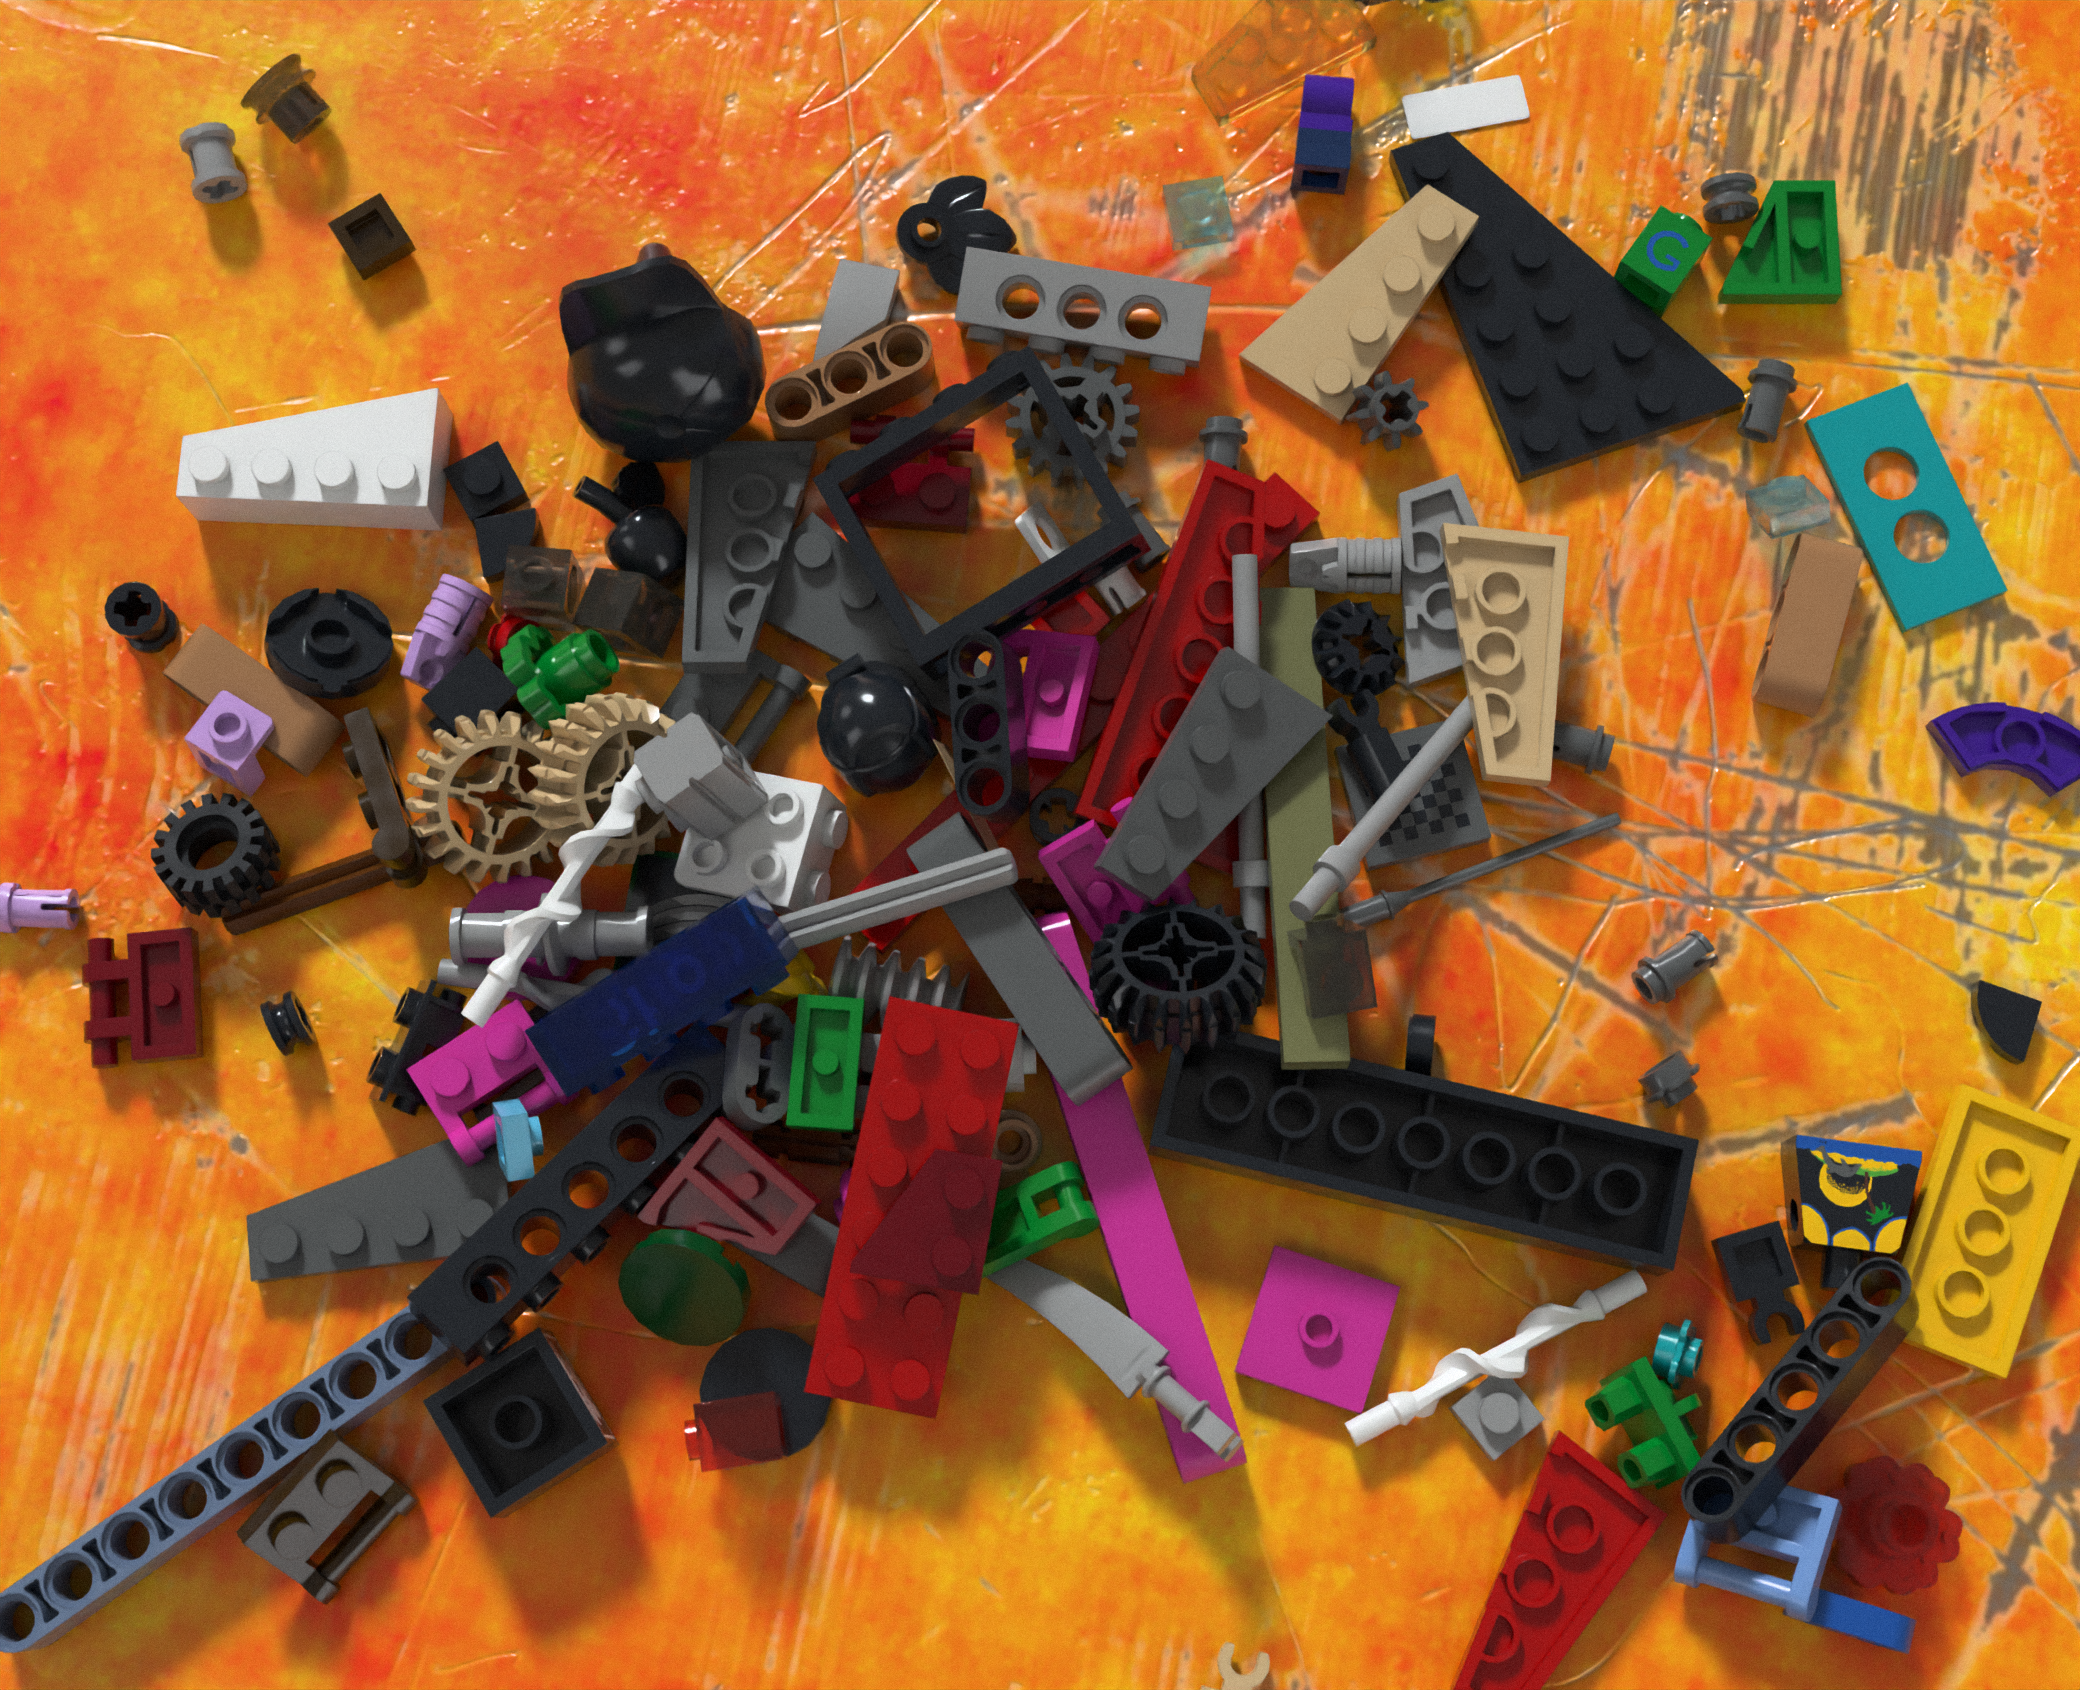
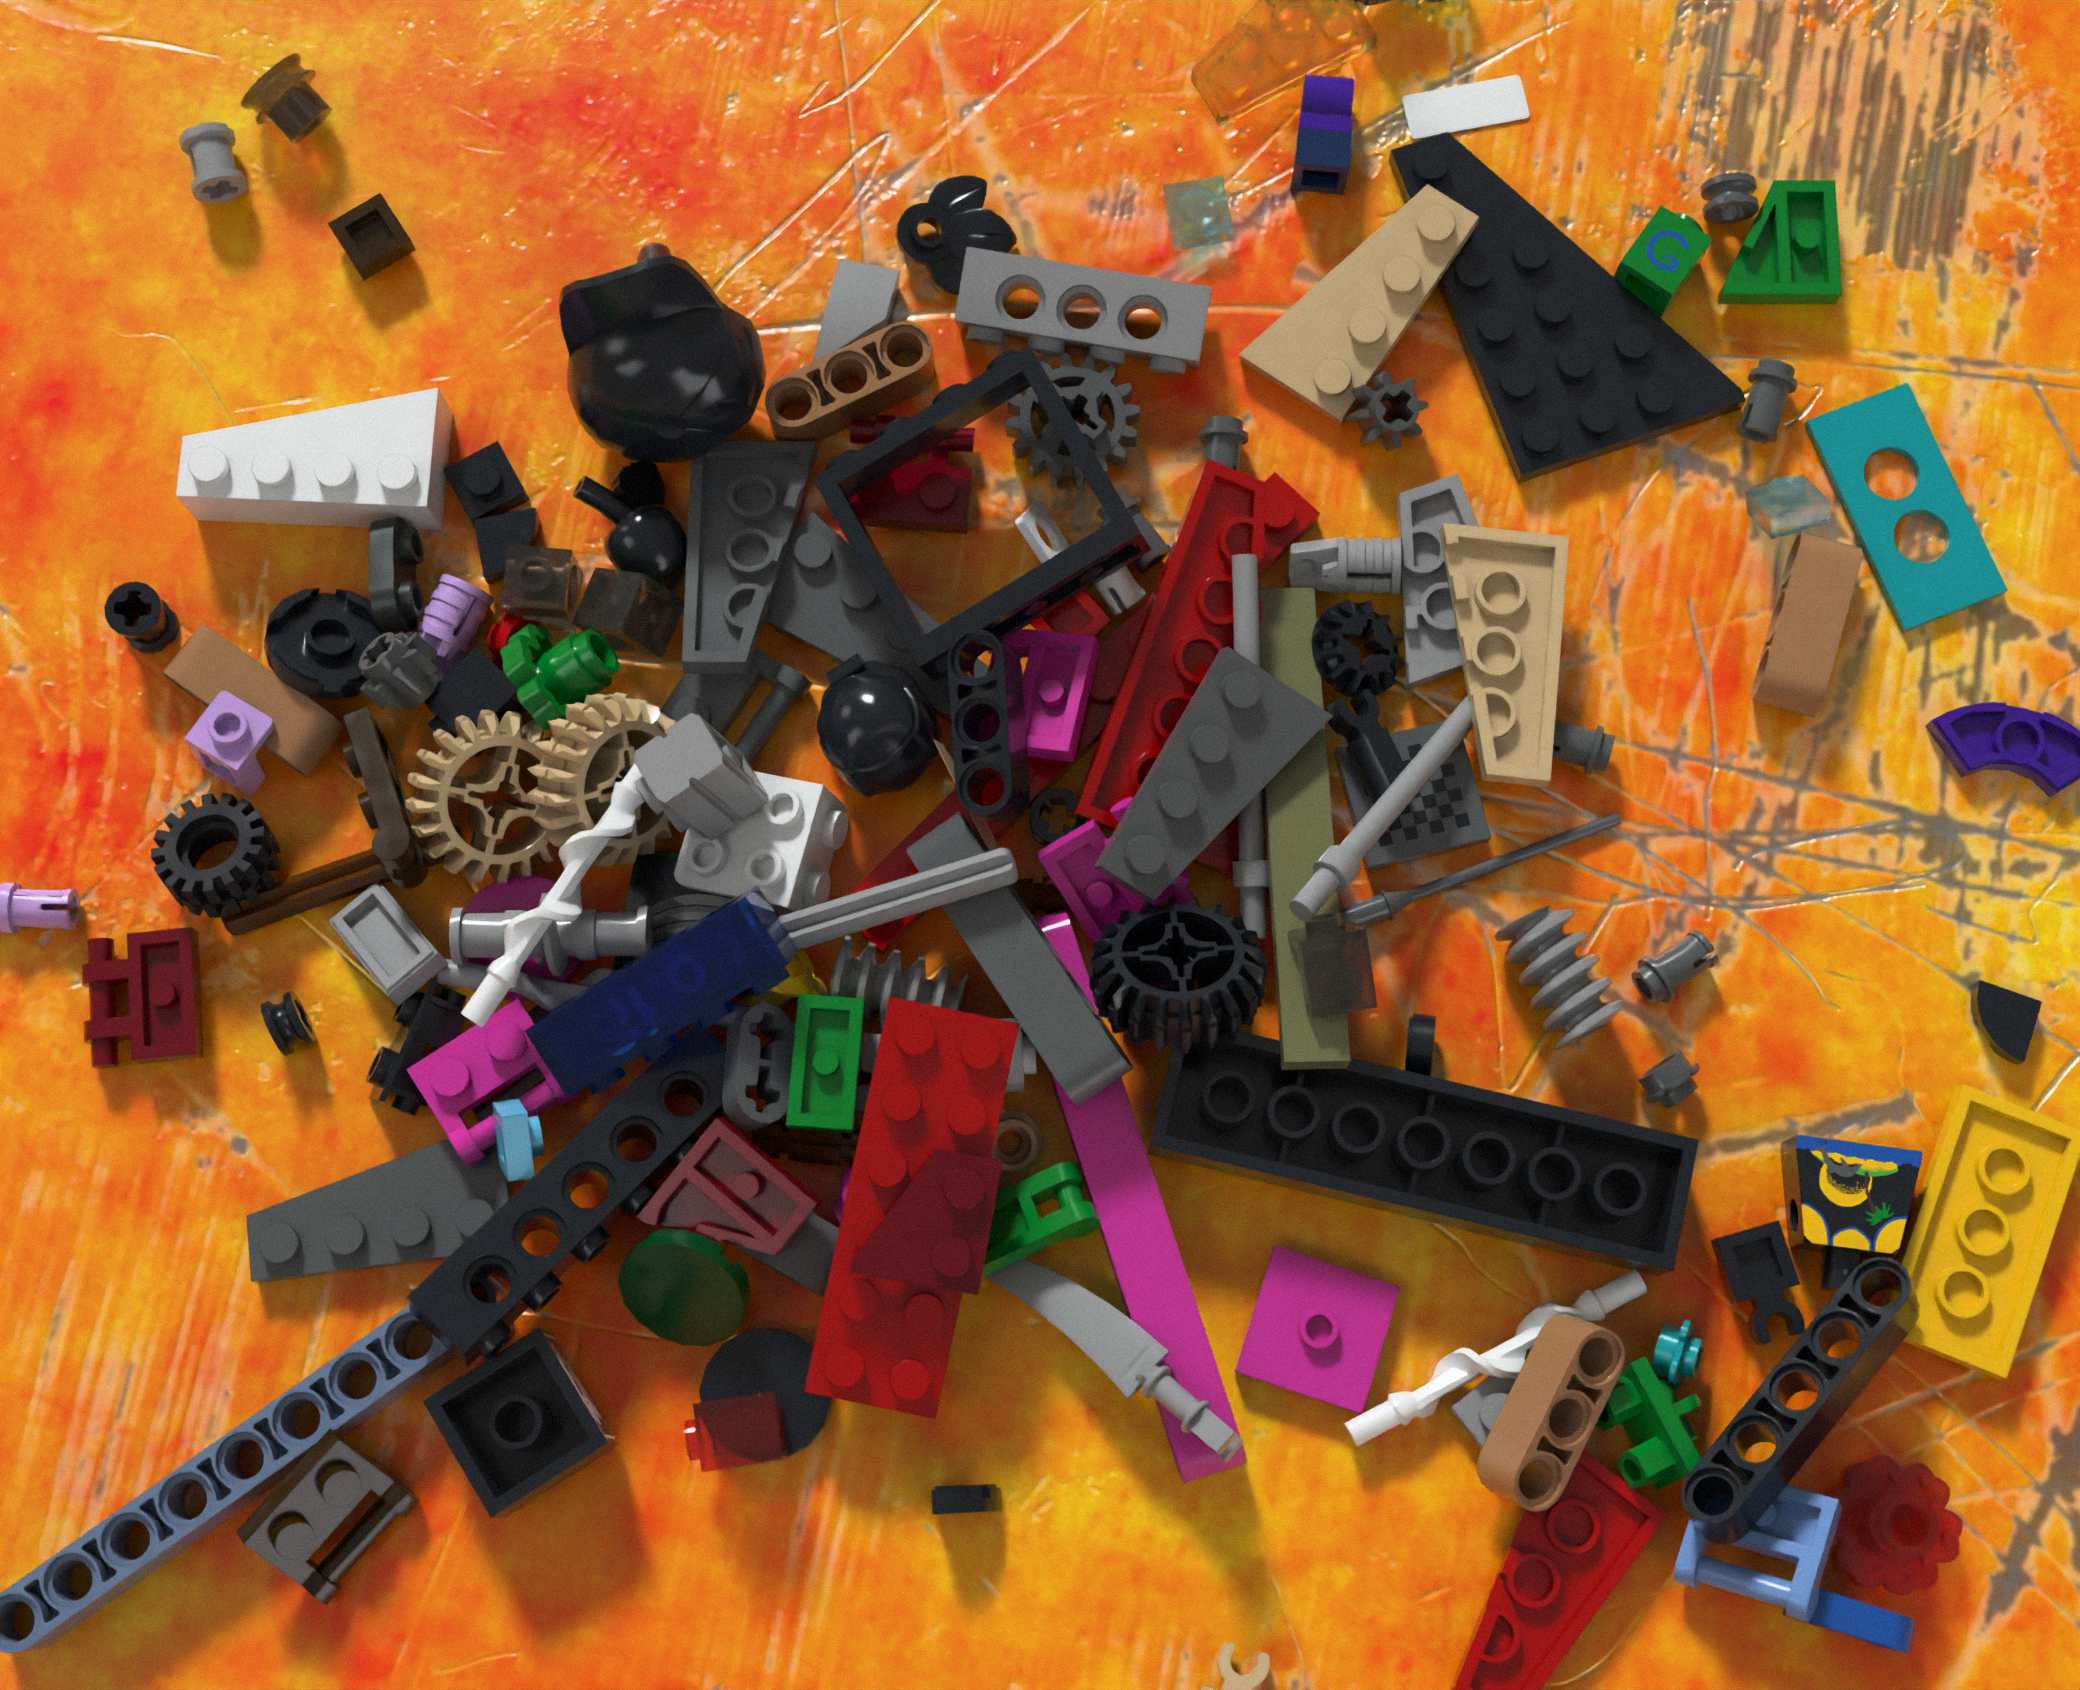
none -> light grey tile [329,881,448,1006]
none -> dark grey gear [359,632,439,710]
none -> pearl dark grey plate [369,517,424,635]
none -> black tile [932,1484,1001,1514]
none -> medium nougat beam [1477,1314,1625,1512]
none -> light grey piece [1494,906,1625,1050]

